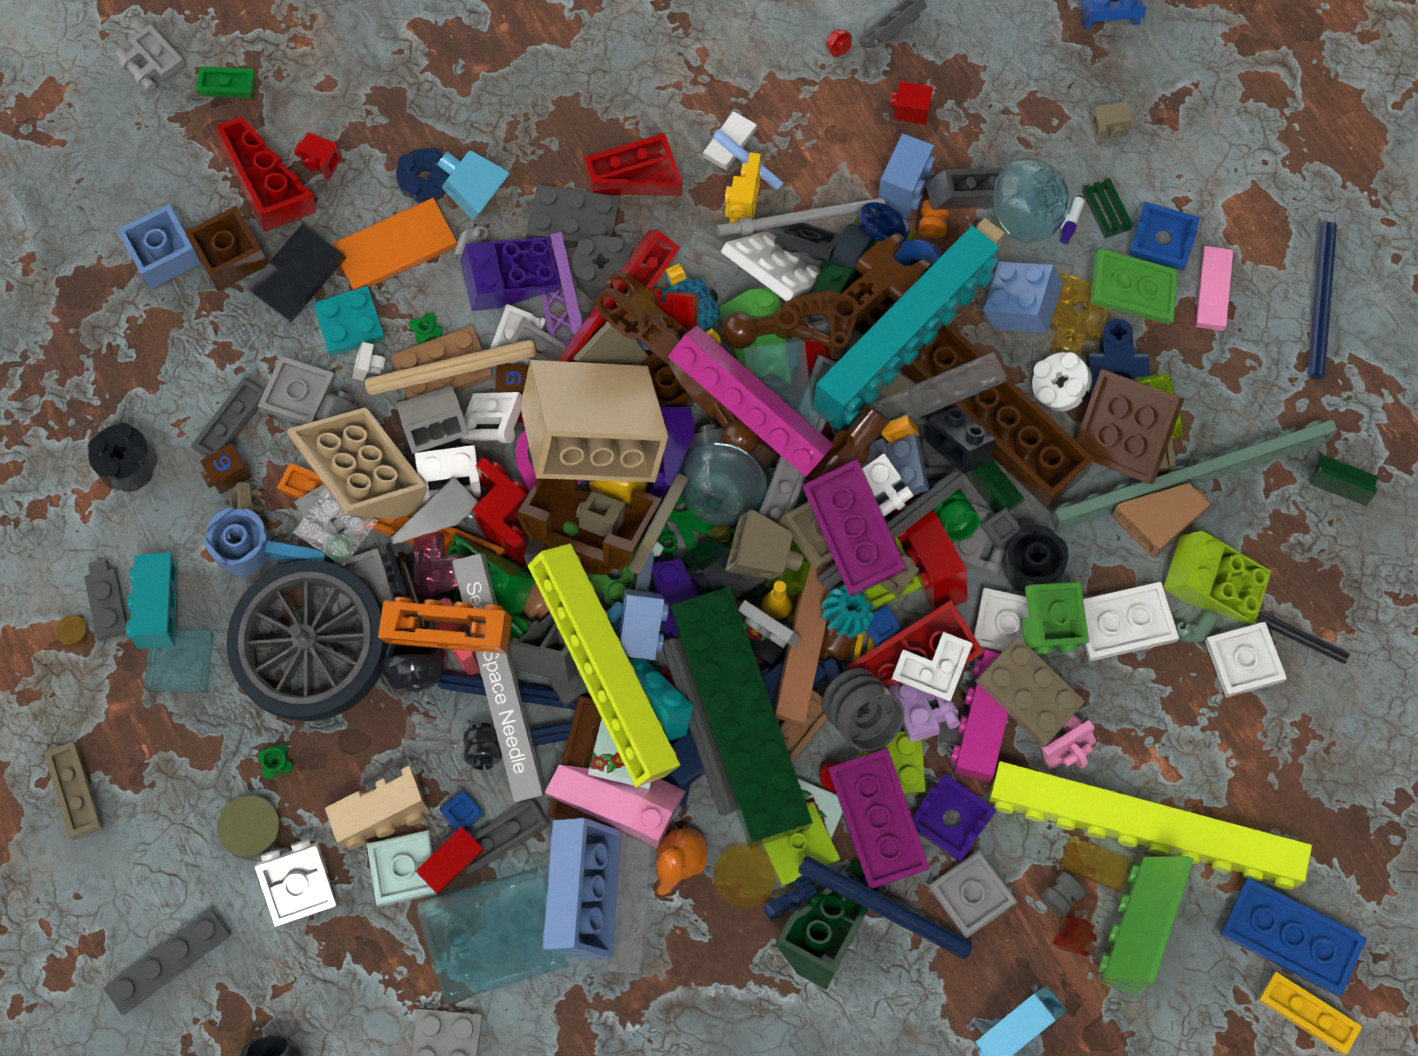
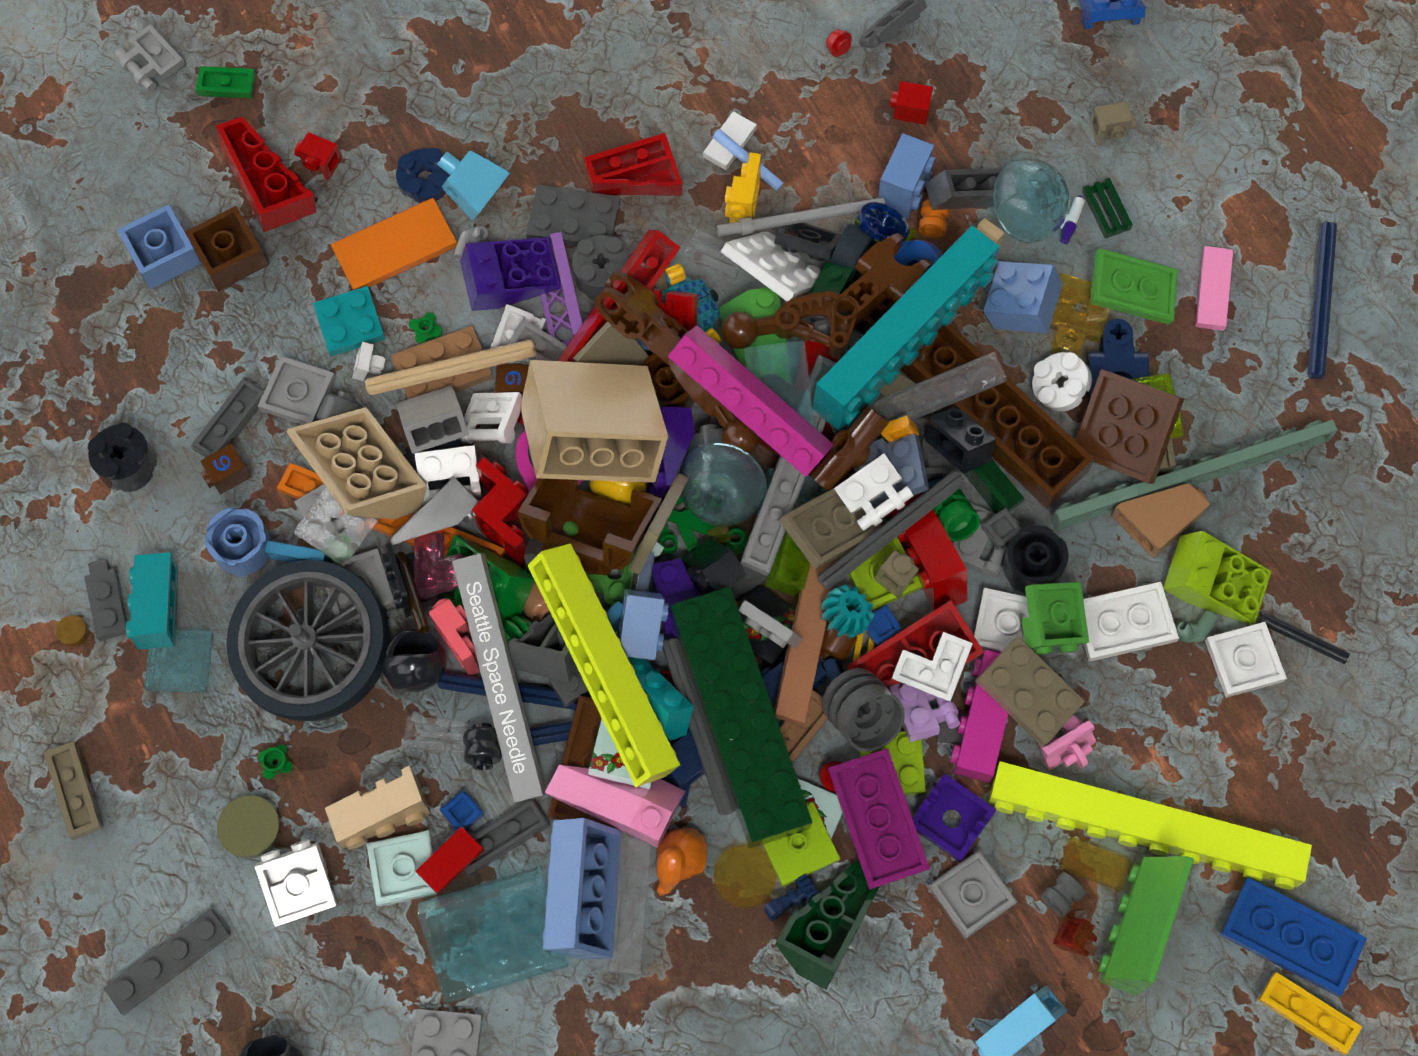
dark tan tile [229,482,263,515] -> none
black tile [247,224,346,323] -> none
orange brick [378,597,512,654] -> none
dark tan brick [576,491,626,537] -> none
dark tan torso [725,510,803,579] -> none
yellow cone [761,581,792,619] -> none
dark blue axle [798,856,972,959] -> none
magenta plate [802,459,908,597] -> none
blue piece [1129,202,1200,271] -> none
dark green panel [1309,455,1379,506] -> none

